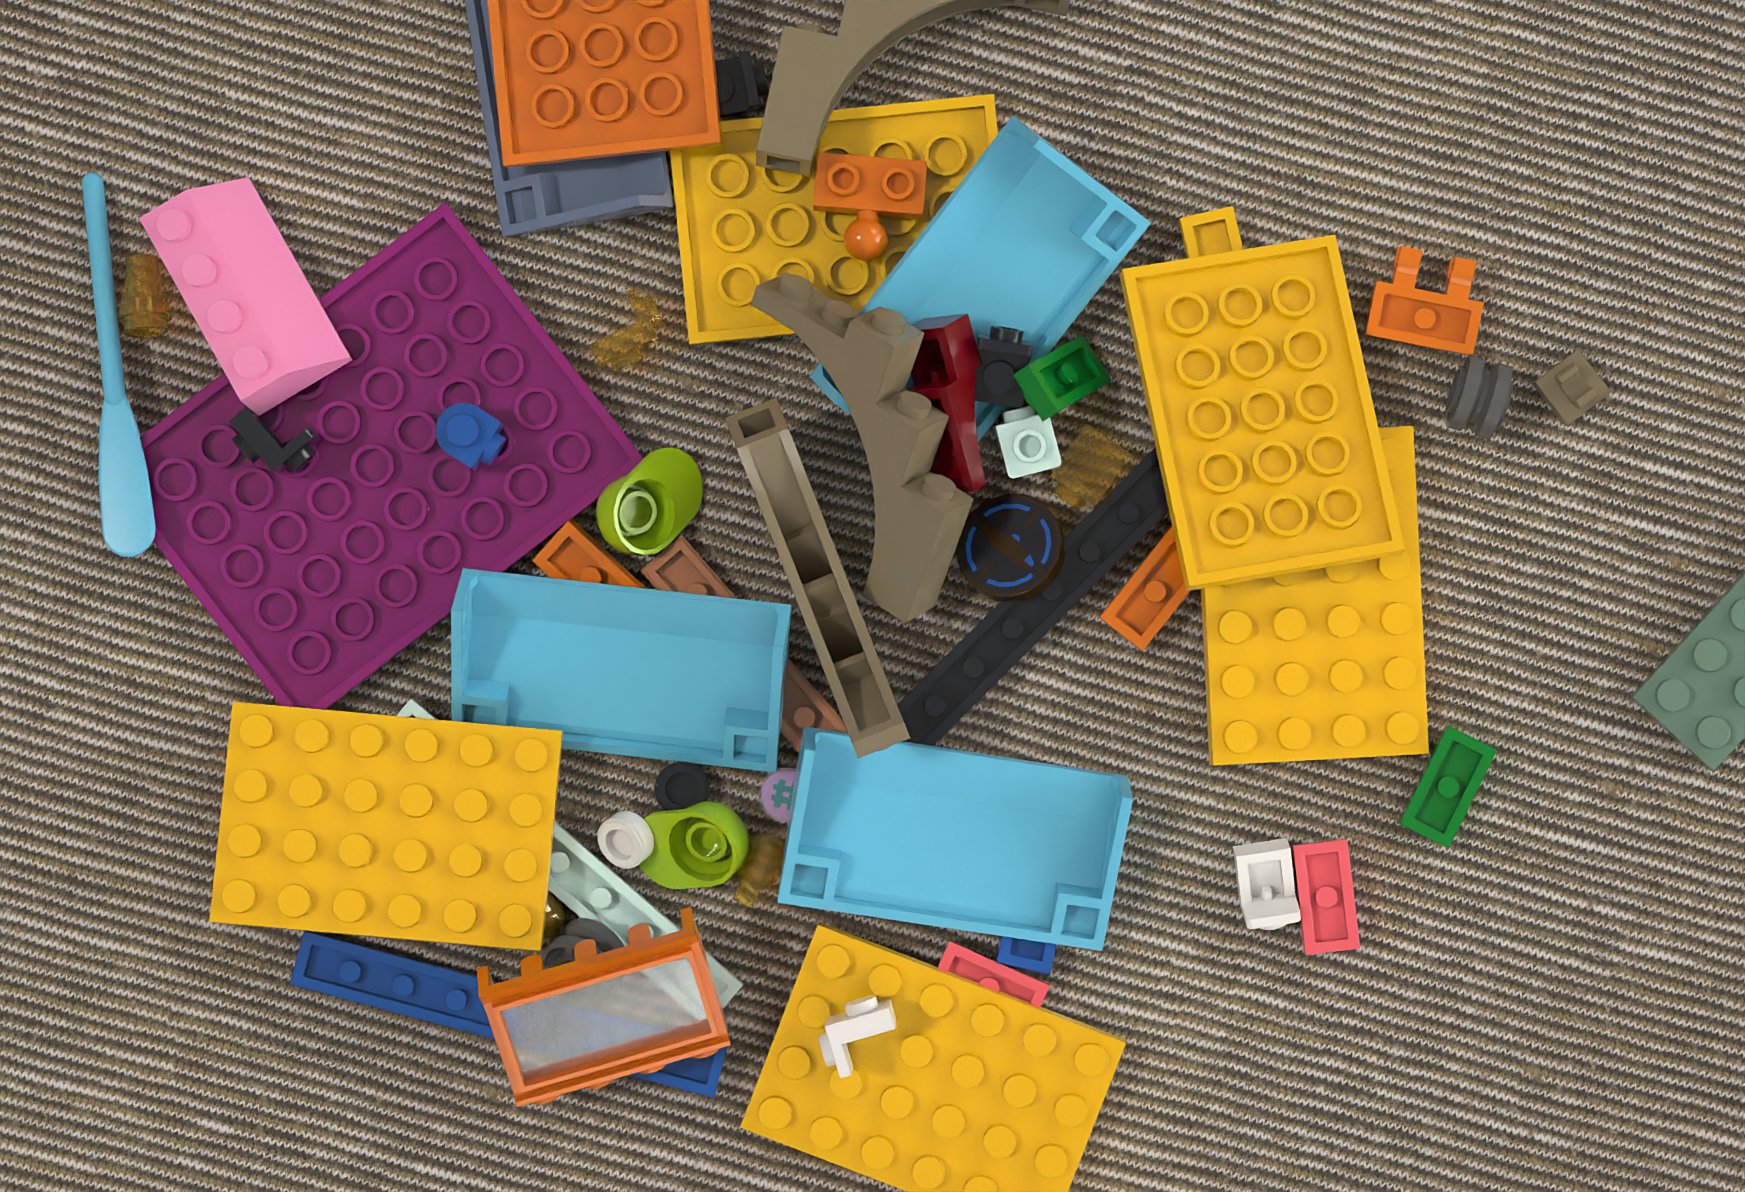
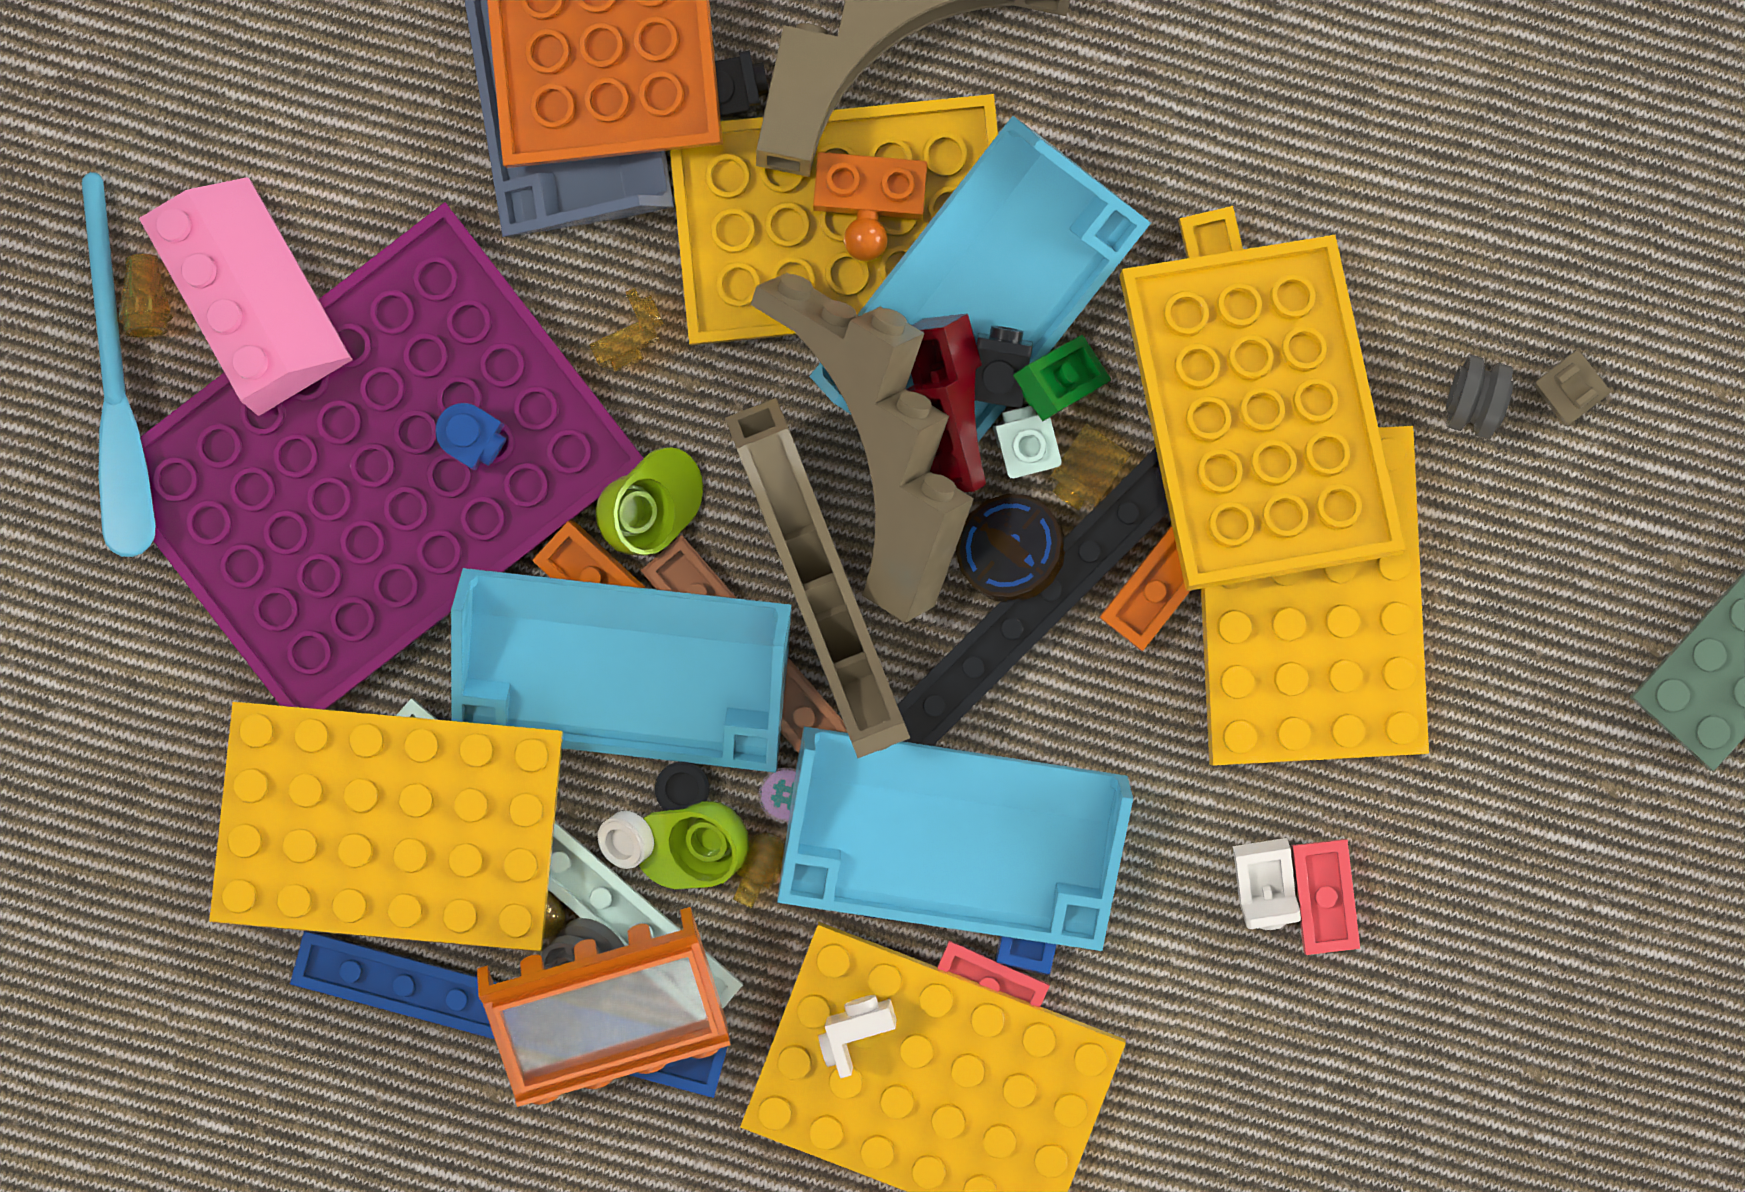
black bracket [229,407,321,474] -> none
orange plate [1364,246,1484,356] -> none
green plate [1397,725,1497,848] -> none

